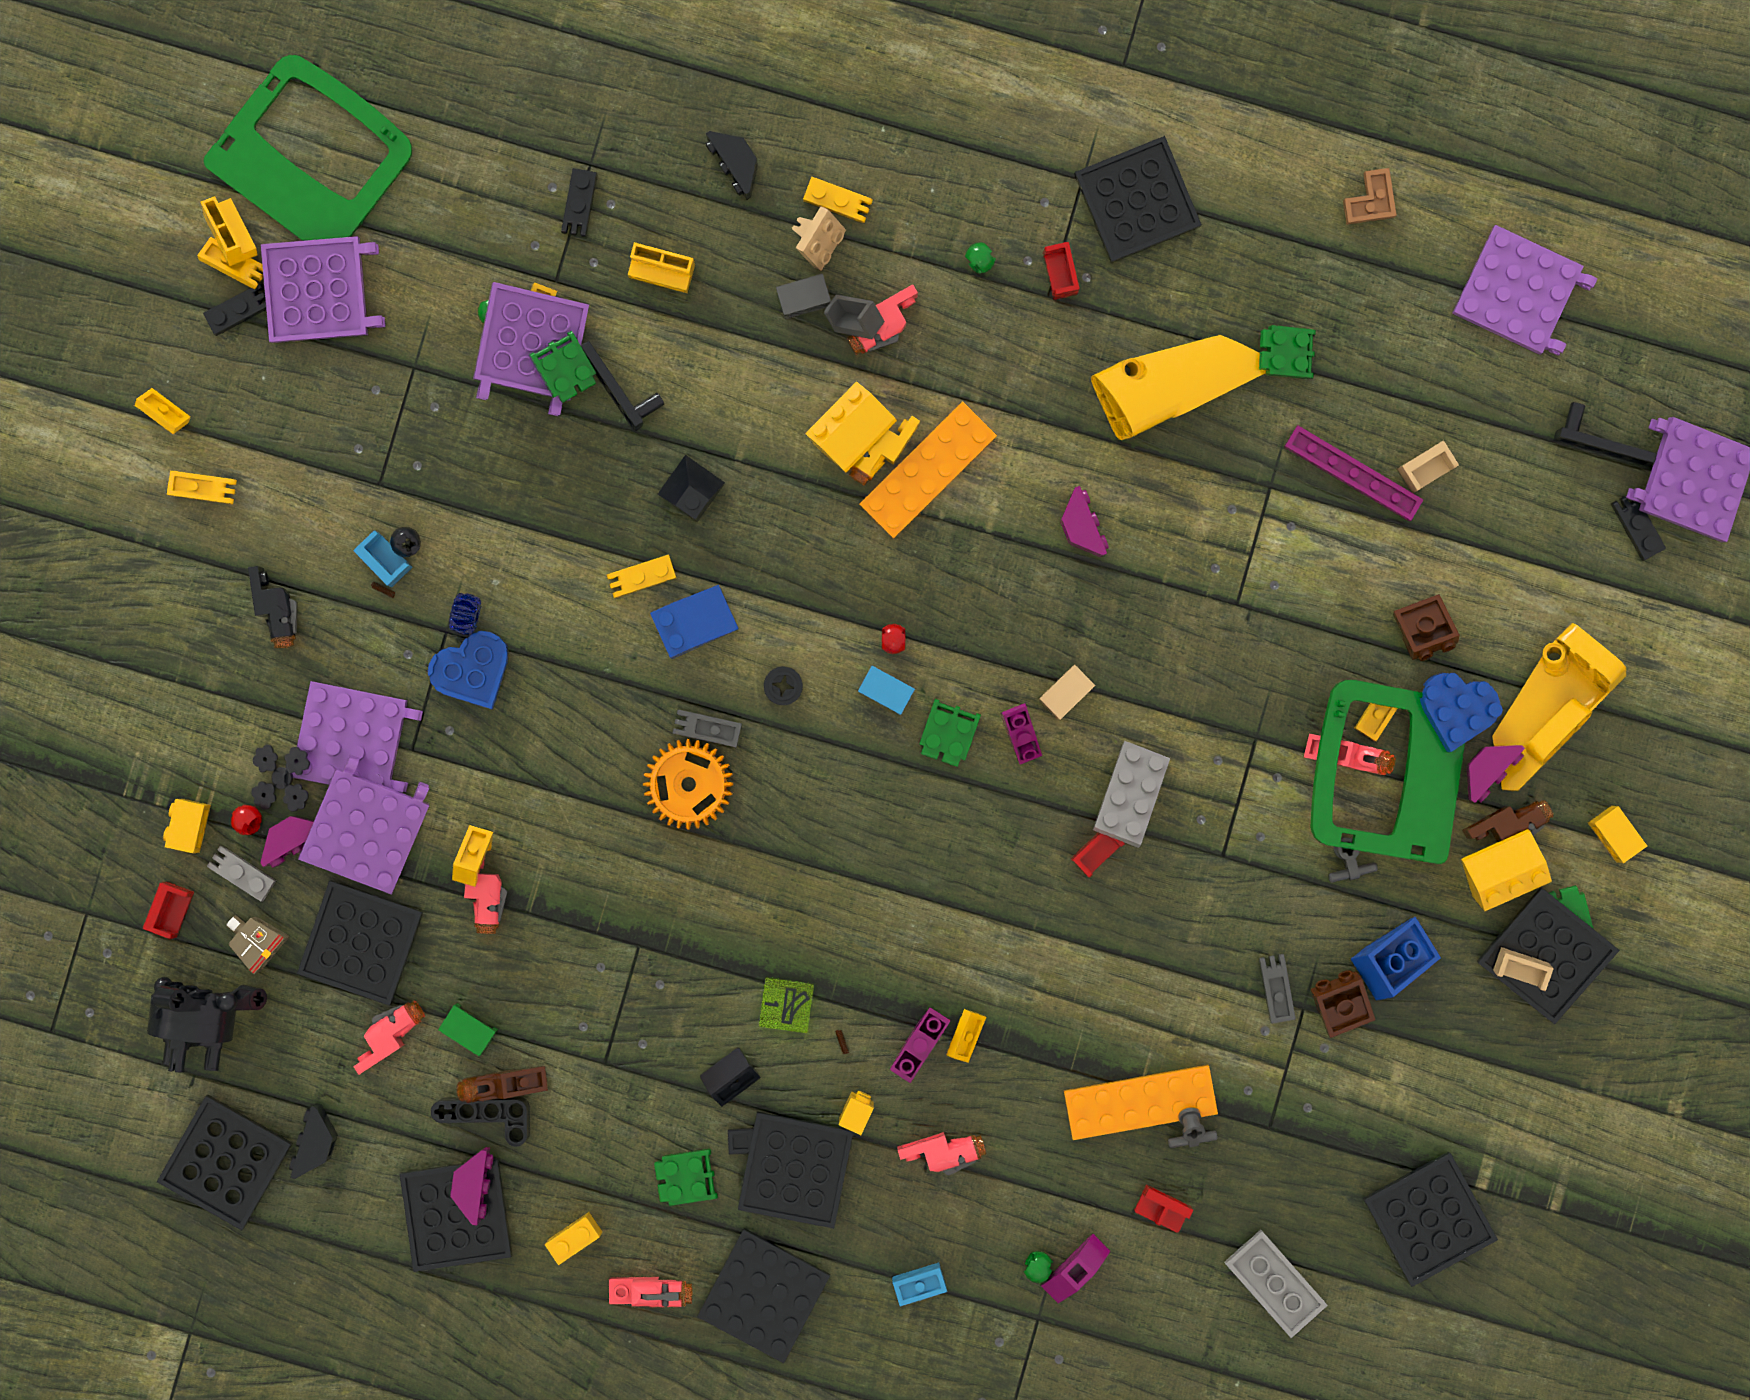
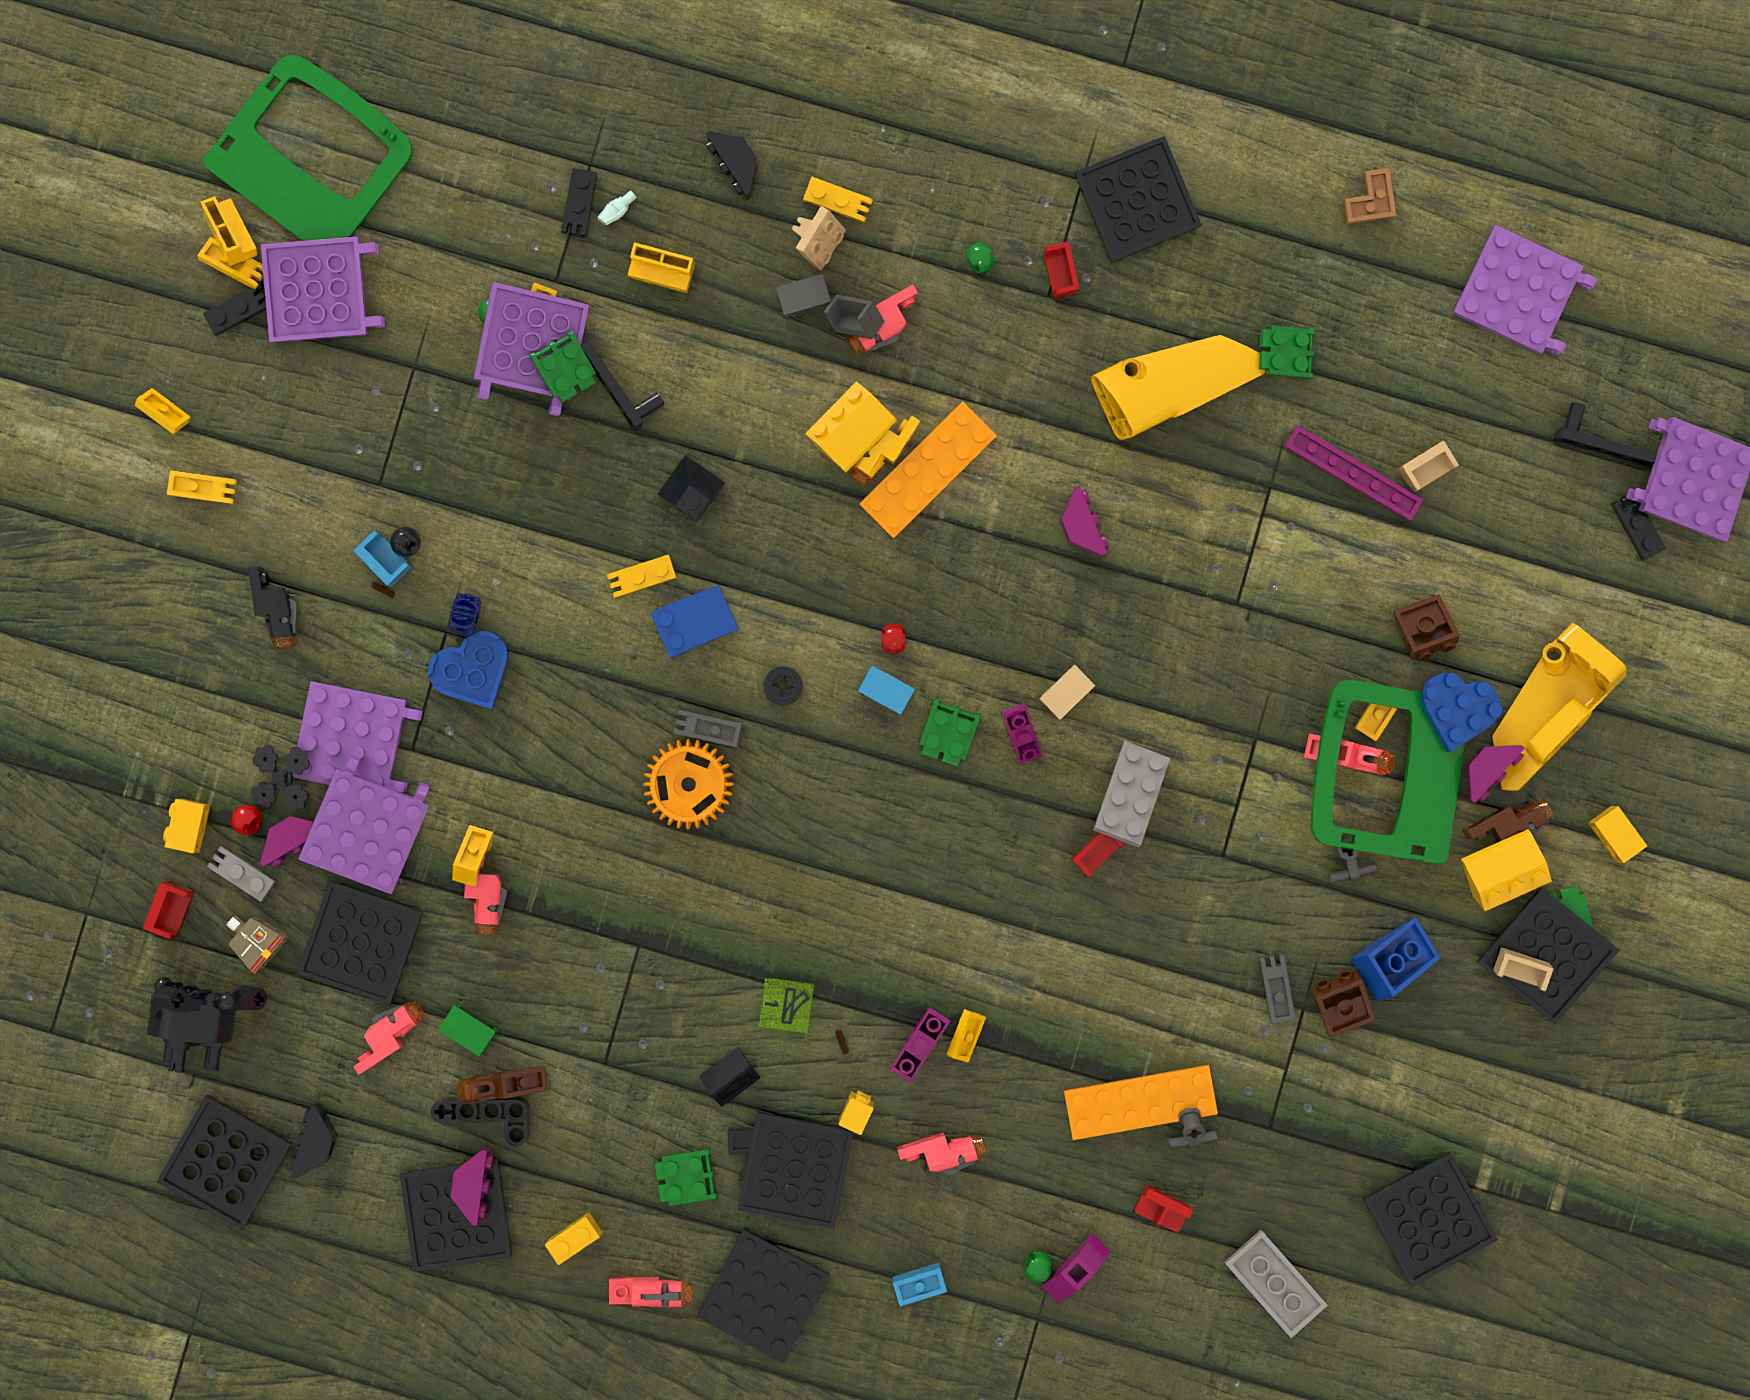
none -> light aqua piece [597,191,636,225]

